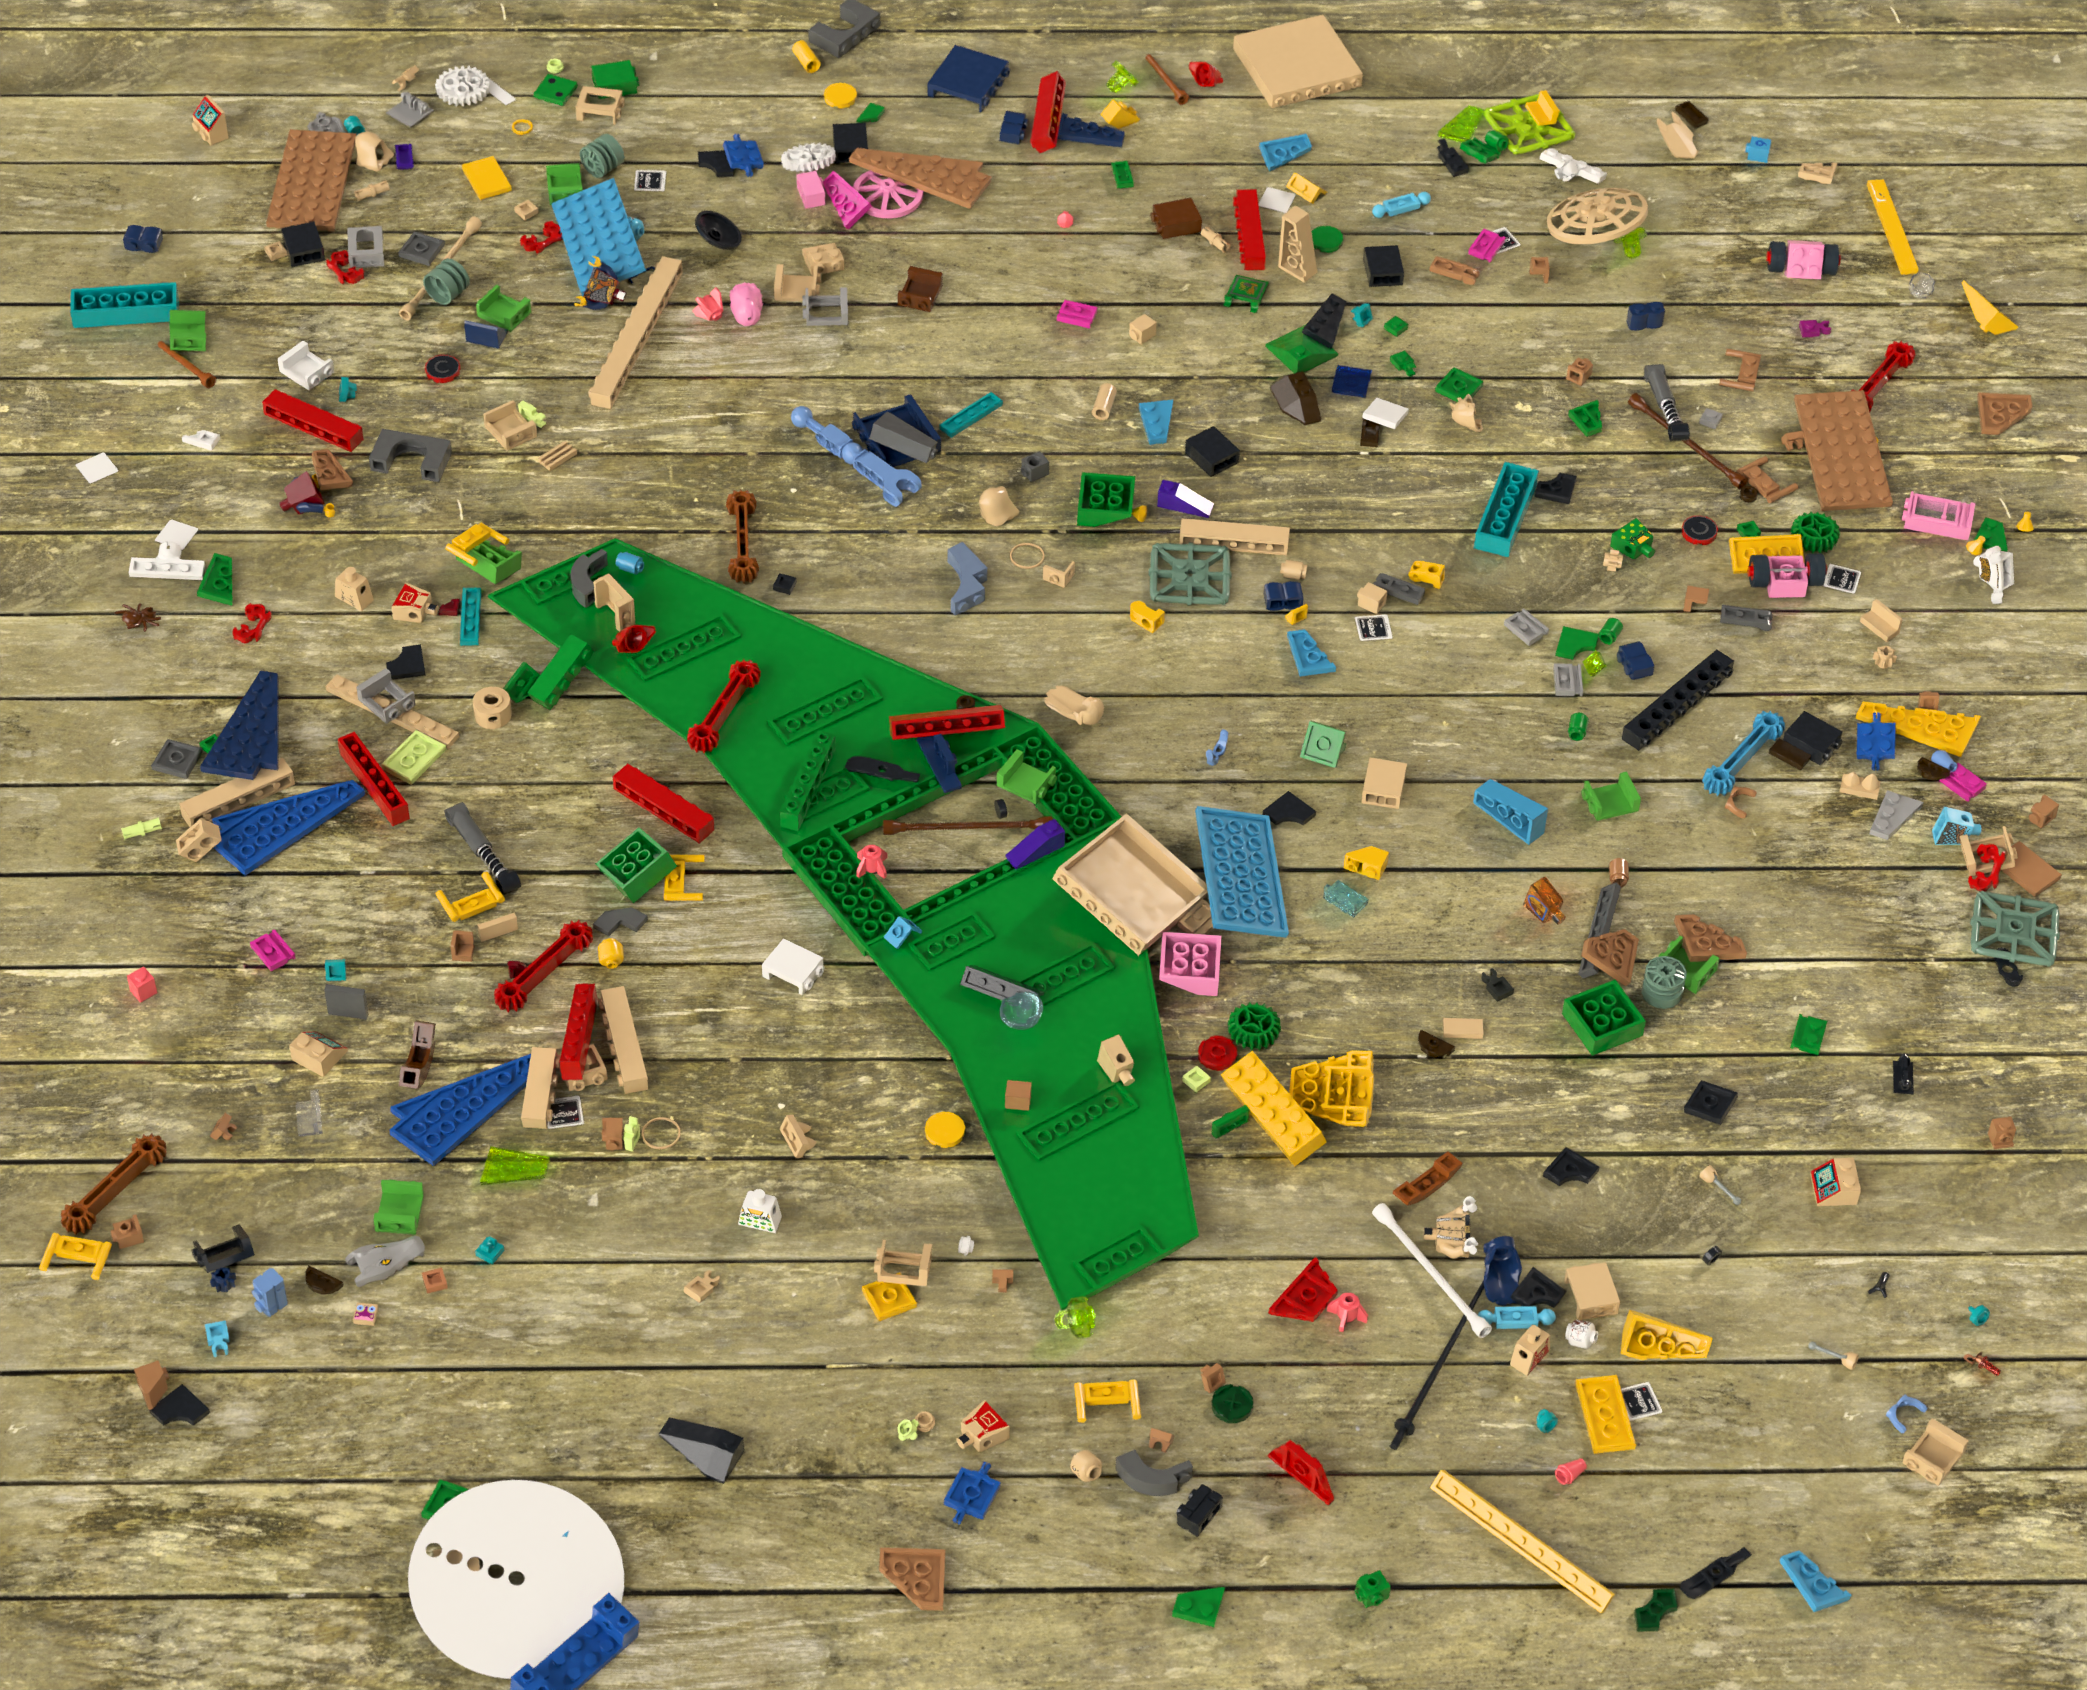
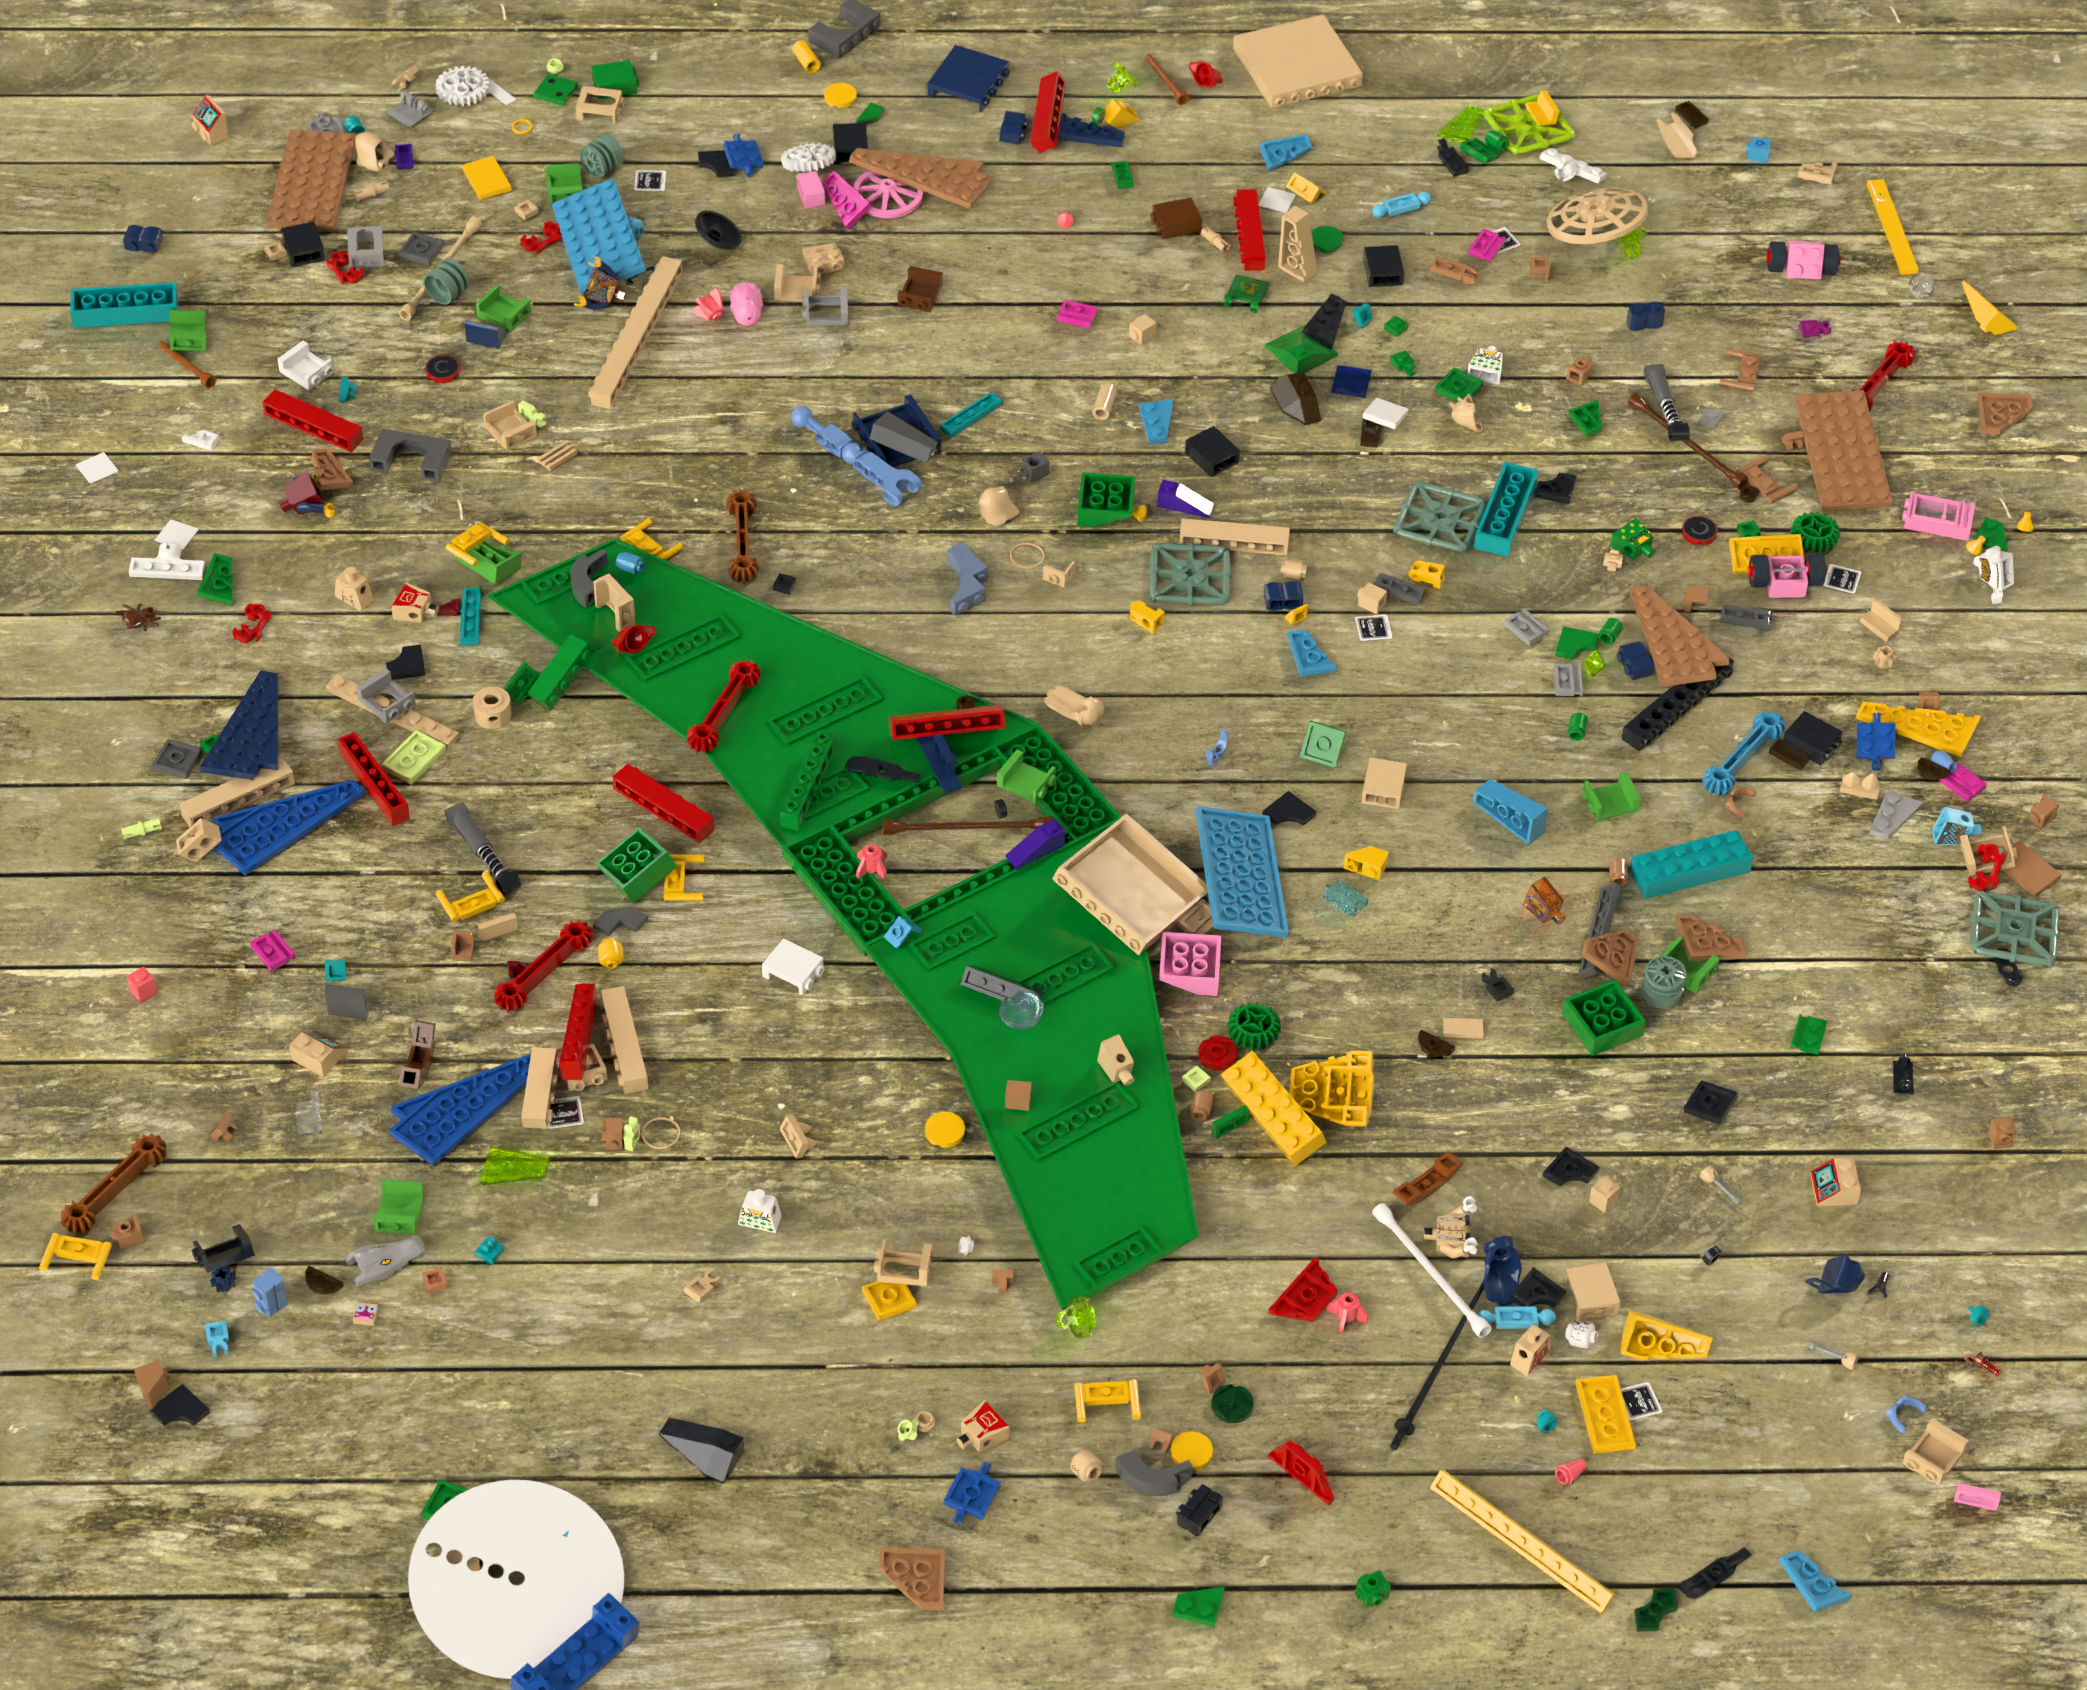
none -> yellow plate [620,518,684,560]
none -> green tile [1092,107,1105,125]
none -> yellow tile [1170,1431,1213,1471]
none -> medium nougat brick [1190,1090,1214,1121]
none -> sand green plate [1393,481,1487,553]
none -> white torso [1468,346,1503,385]
none -> tan brick [1589,1176,1620,1213]
none -> teal brick [1629,830,1753,899]
none -> medium nougat wing [1630,585,1729,687]
none -> dark blue piece [1805,1255,1865,1294]
none -> bright pink tile [1954,1483,2001,1511]

